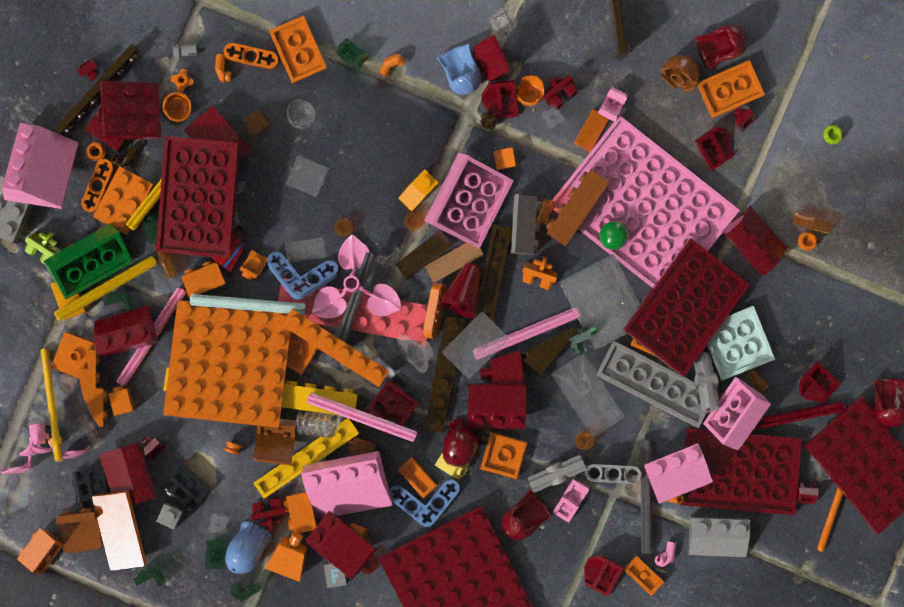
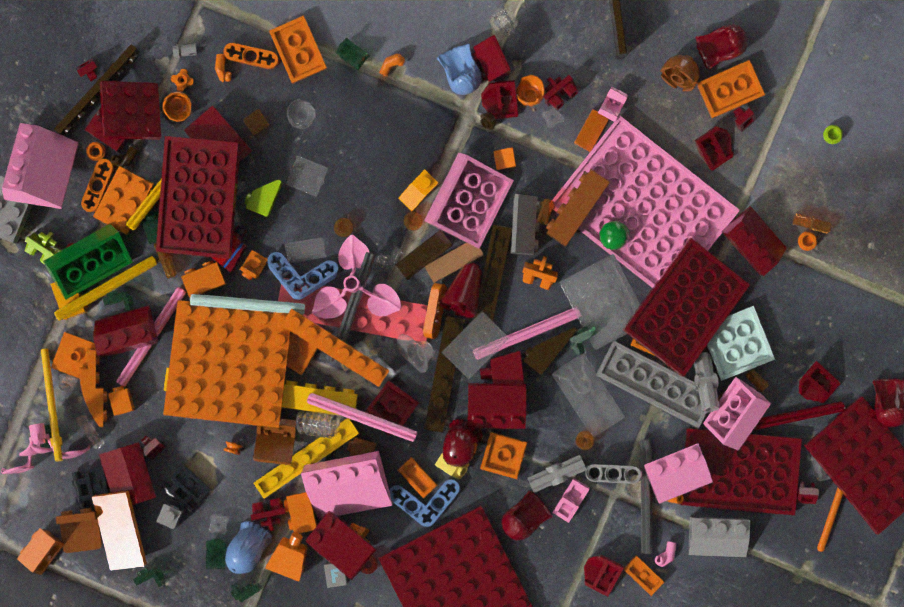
none -> lime slope [244,180,283,218]

